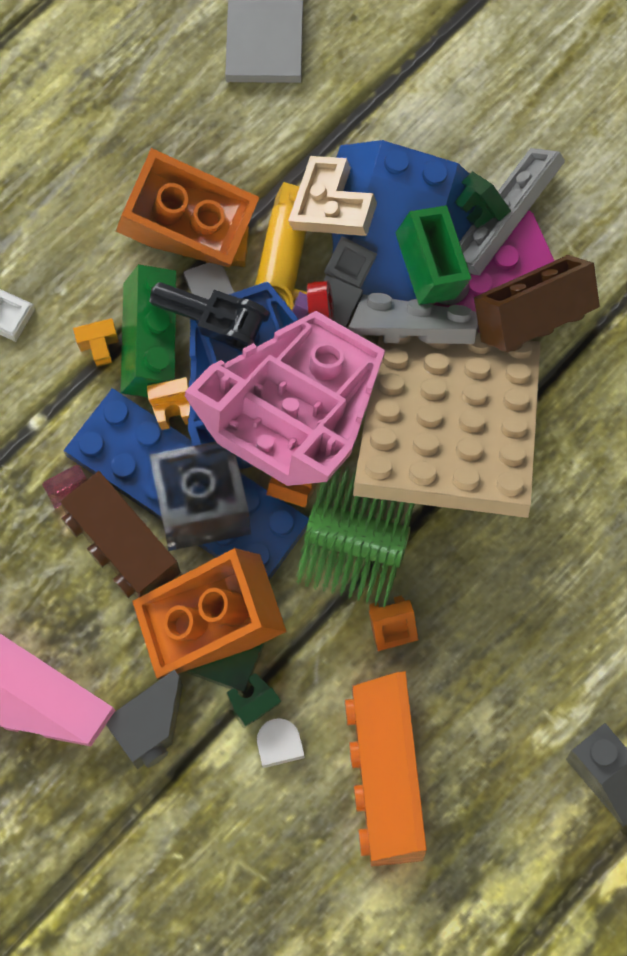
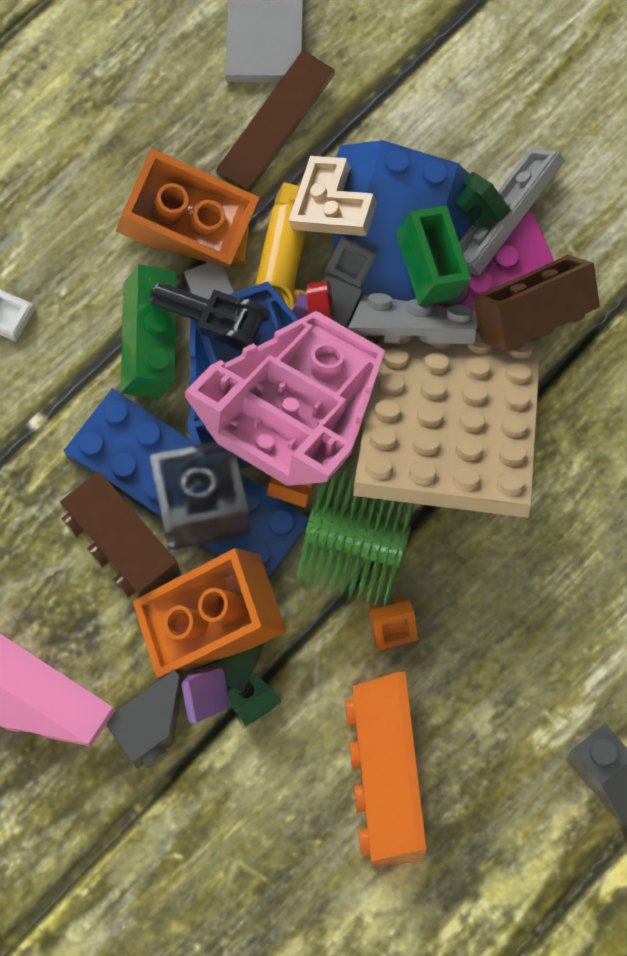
clear pink tile [42,465,87,509] -> none
light orange tile [73,318,119,367] -> none
light orange tile [147,377,190,430] -> none
white tile [257,718,305,768] -> none
none -> medium lavender slope [181,667,230,724]
none -> reddish brown tile [216,50,335,193]

